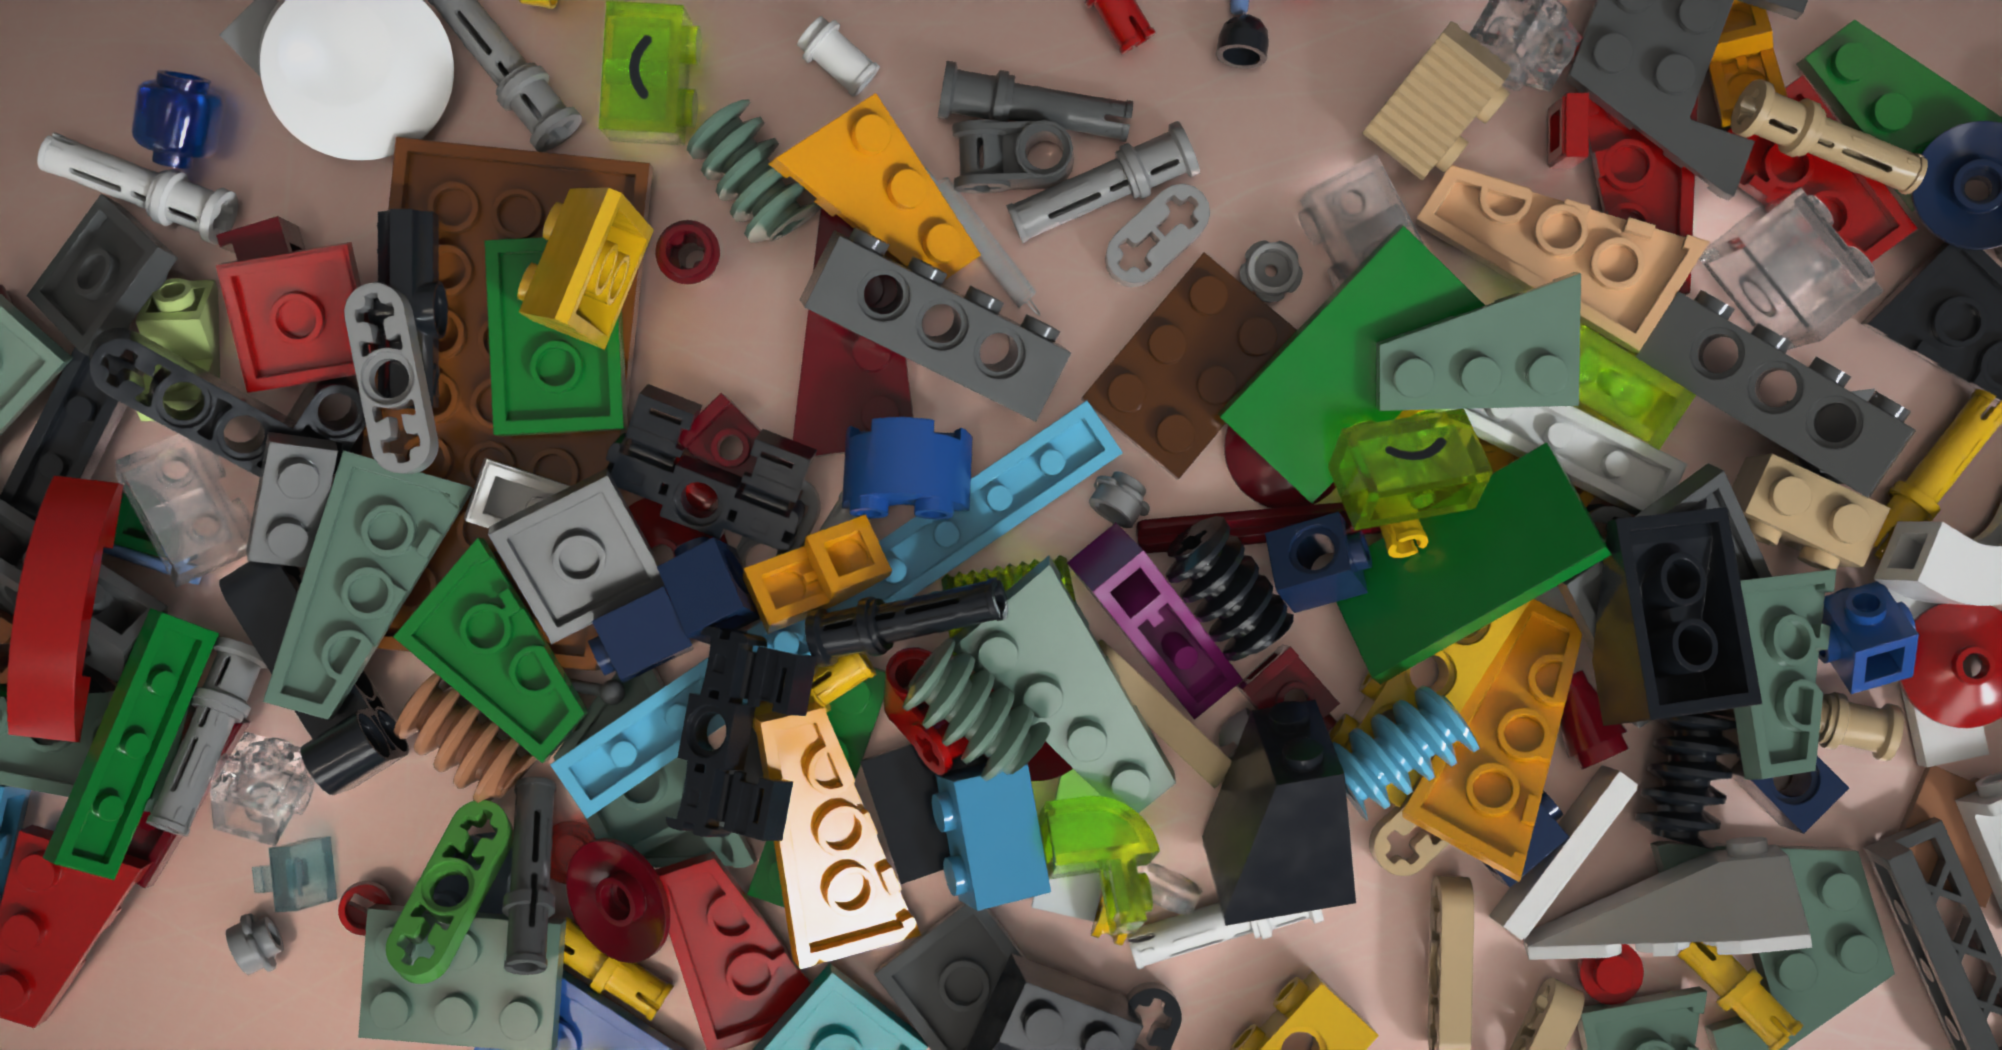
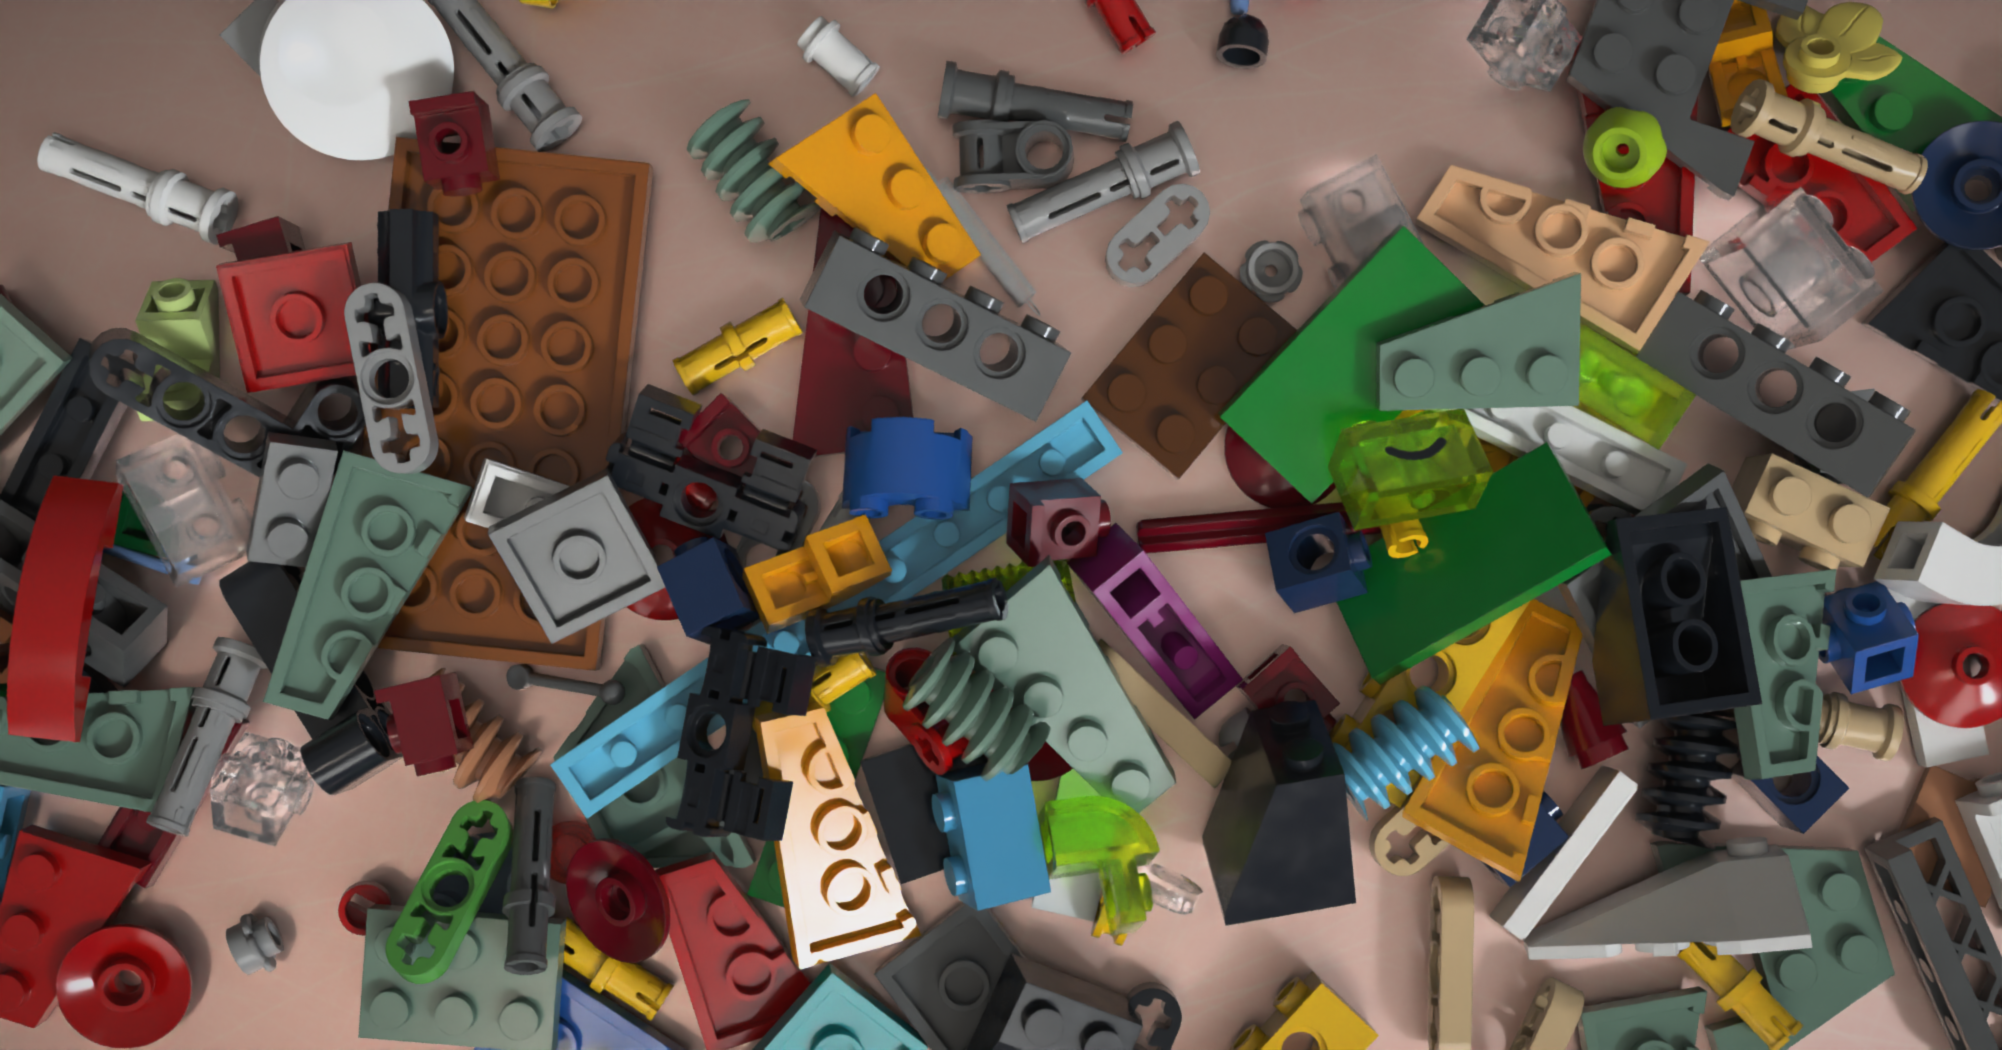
dark grey plate [26,194,178,357] -> none
green plate [43,608,219,880] -> none
clear blue head [131,70,225,169] -> none
clear light blue tile [252,836,337,912] -> none
green wing [393,537,589,763] -> none
green plate [484,237,628,436] -> none
yellow slope [517,188,654,350] -> none
dark blue brick [588,586,694,683] -> none
clear neon green brick [598,1,702,146] -> none
dark red cone [655,220,720,285] -> none
light grey plate [1089,471,1150,528] -> none
white pin [1127,902,1324,970] -> none
black piece [1165,516,1294,661] -> none
tan brick [1362,21,1512,180] -> none
red tile [1547,93,1589,169] -> none
red plate [1578,944,1644,1005] -> none
none -> red dish [56,924,193,1049]
none -> dark red brick [374,672,474,777]
none -> dark red brick [408,91,500,197]
none -> yellow pin [672,297,803,396]
none -> brick [1006,478,1111,567]
none -> lime plate [1583,107,1667,188]
none -> light yellow plate [1775,2,1902,93]

